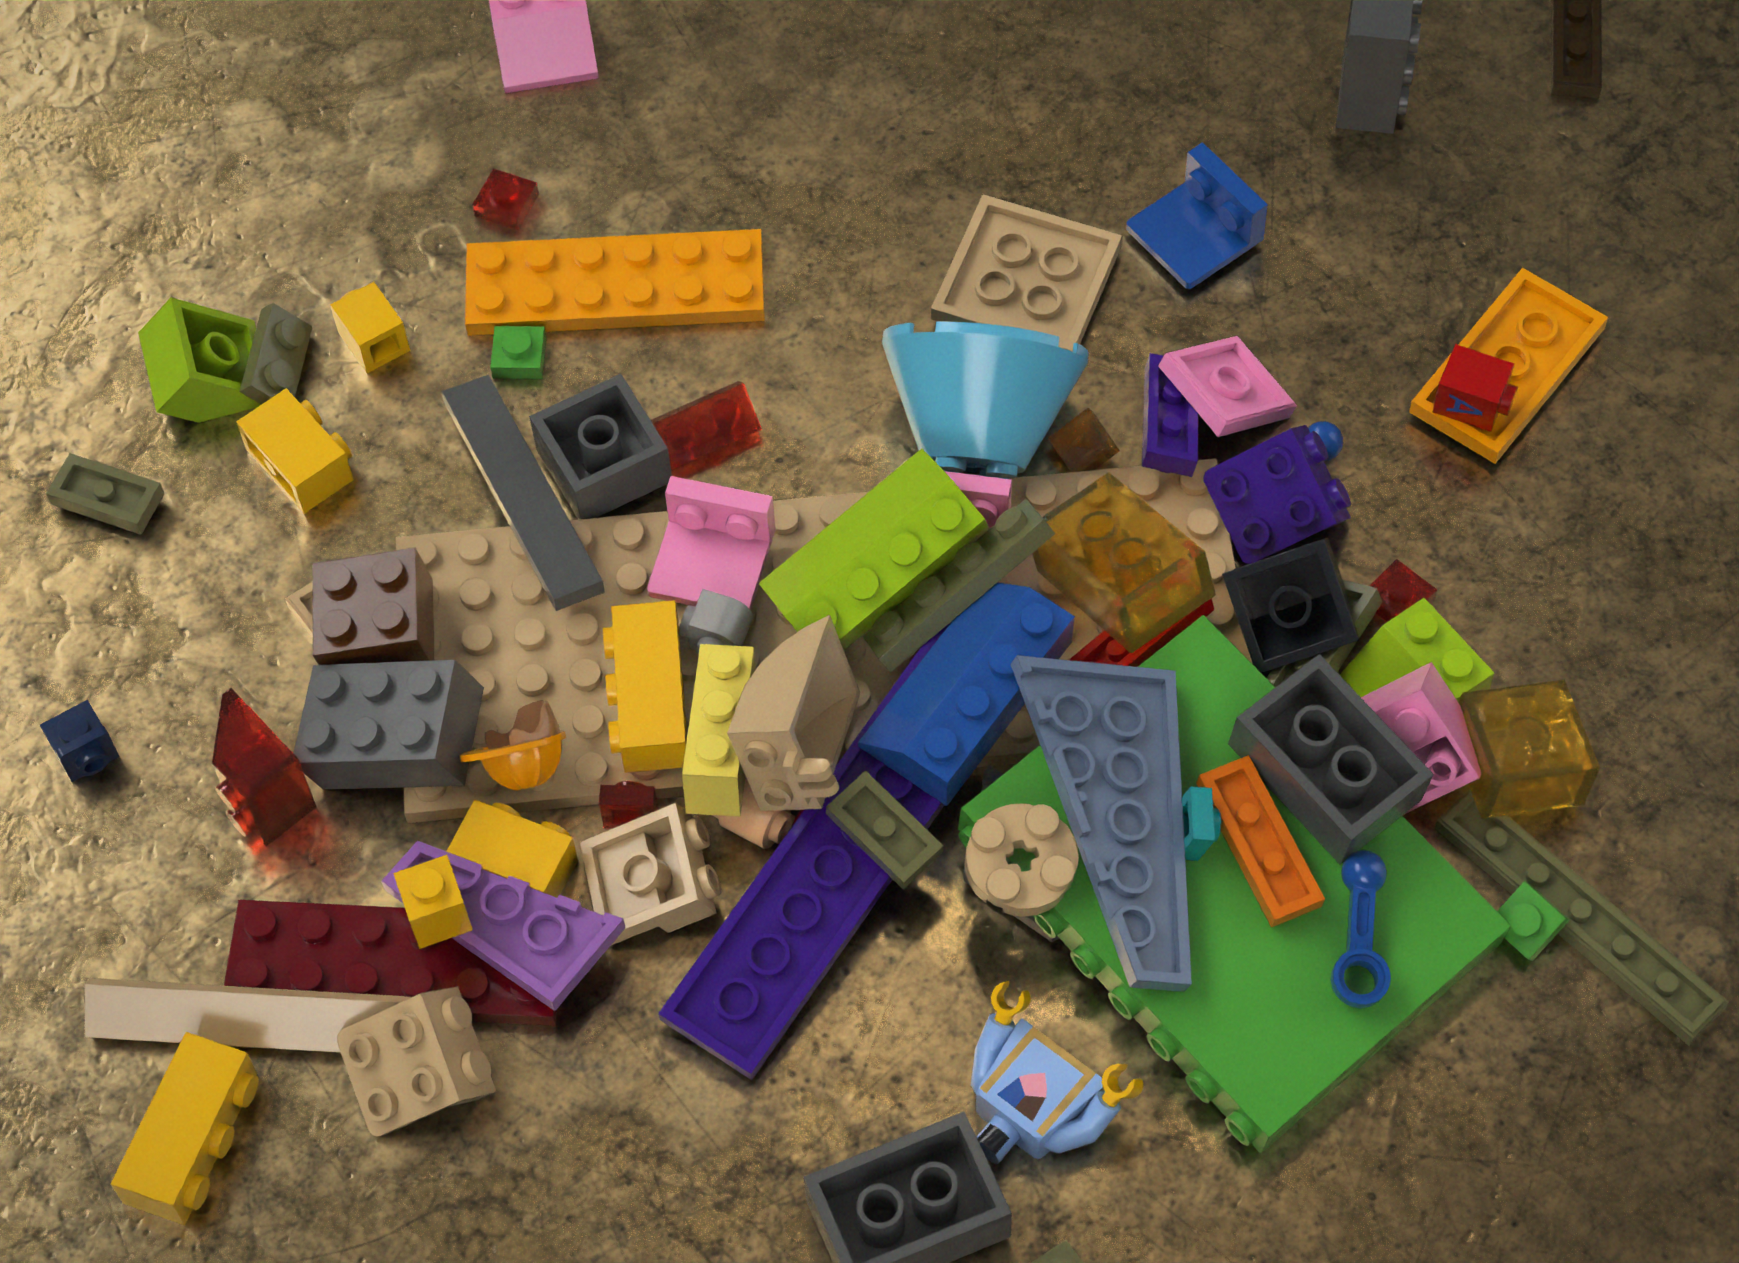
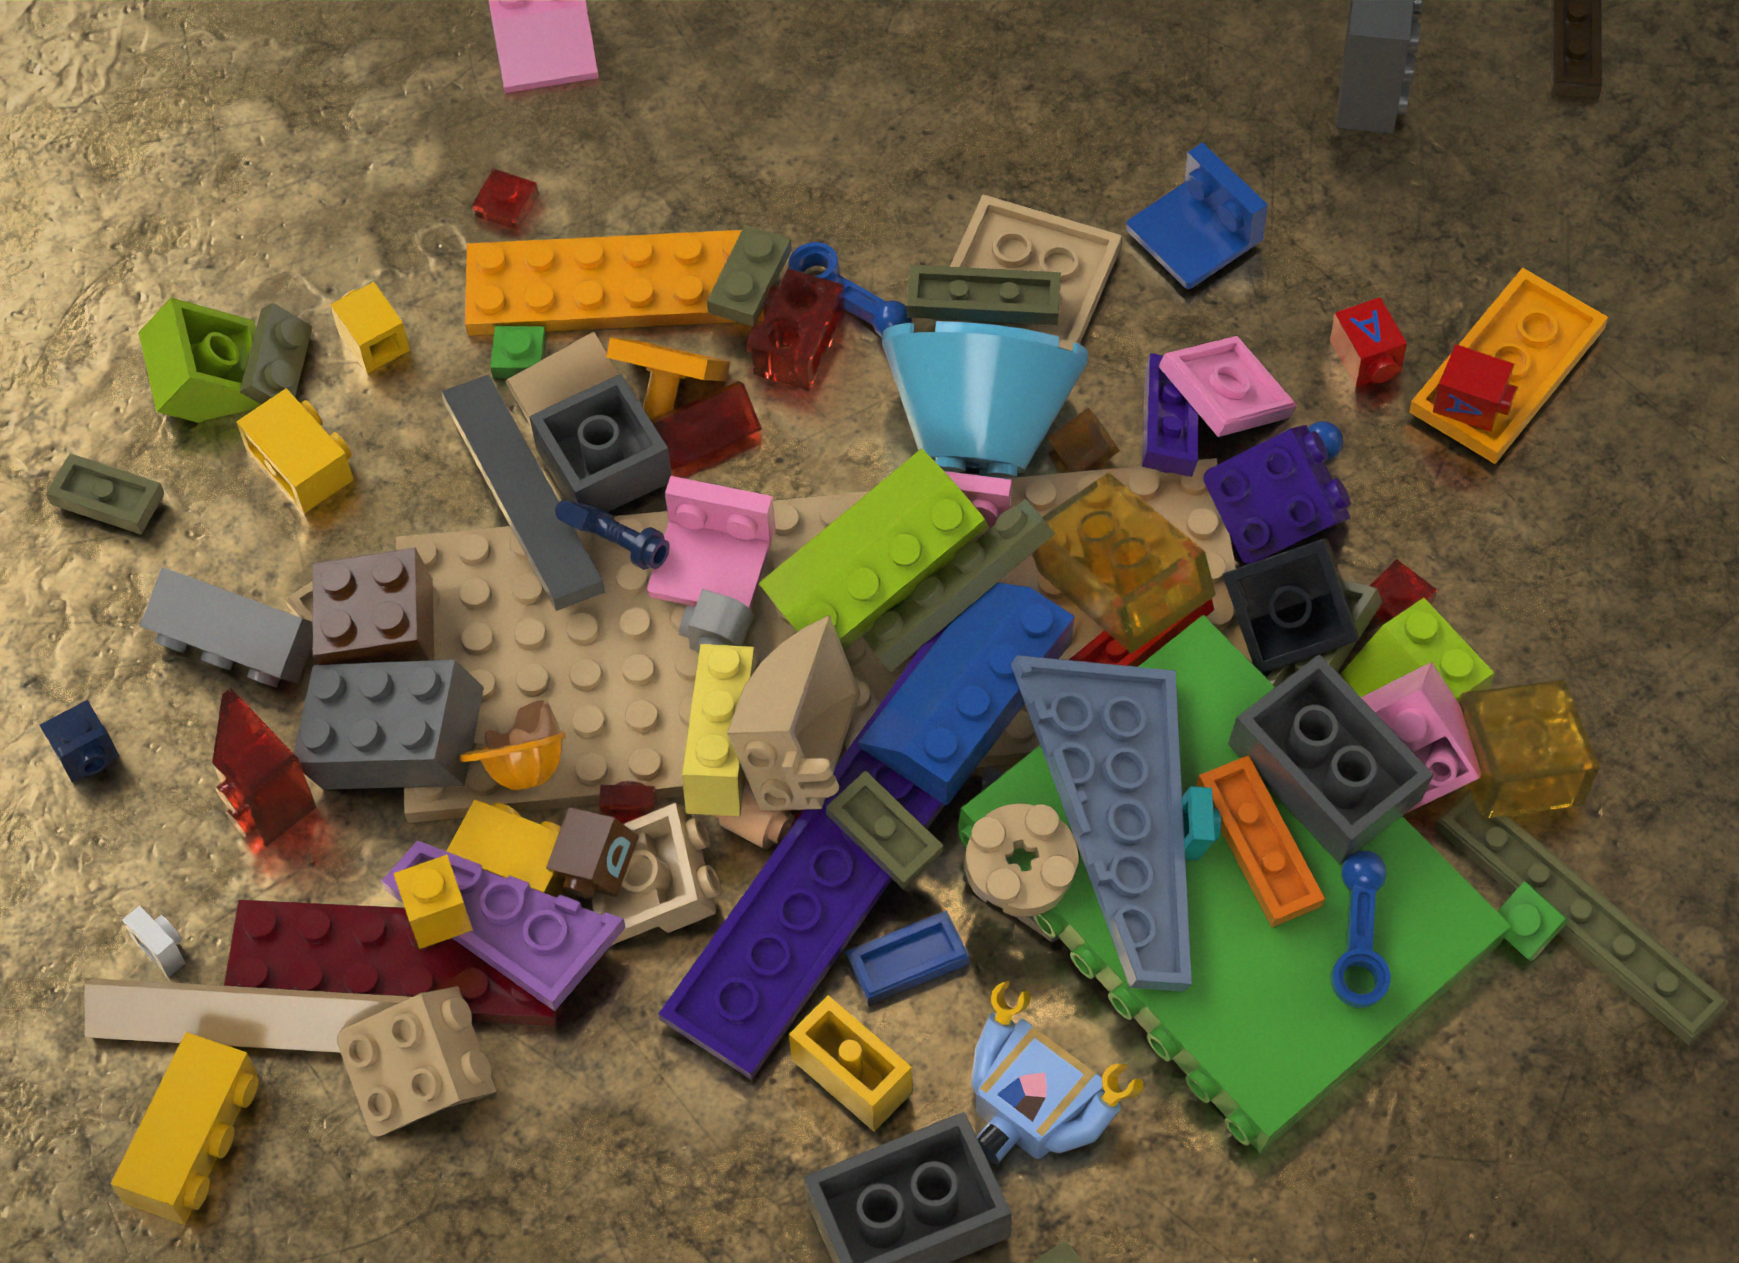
yellow brick [603,600,687,773] -> none
none -> white plate [123,905,186,978]
none -> light grey brick [140,567,313,688]
none -> tan tile [505,332,618,426]
none -> reddish brown brick [546,807,639,899]
none -> dark blue hinge [555,500,670,570]
none -> light orange tile [606,337,730,422]
none -> olive plate [707,225,792,327]
none -> clear red brick [747,268,845,391]
none -> blue piece [788,242,912,337]
none -> yellow brick [789,995,913,1132]
none -> blue tile [845,910,970,1006]
none -> olive plate [906,265,1061,325]
none -> red brick [1330,297,1407,388]

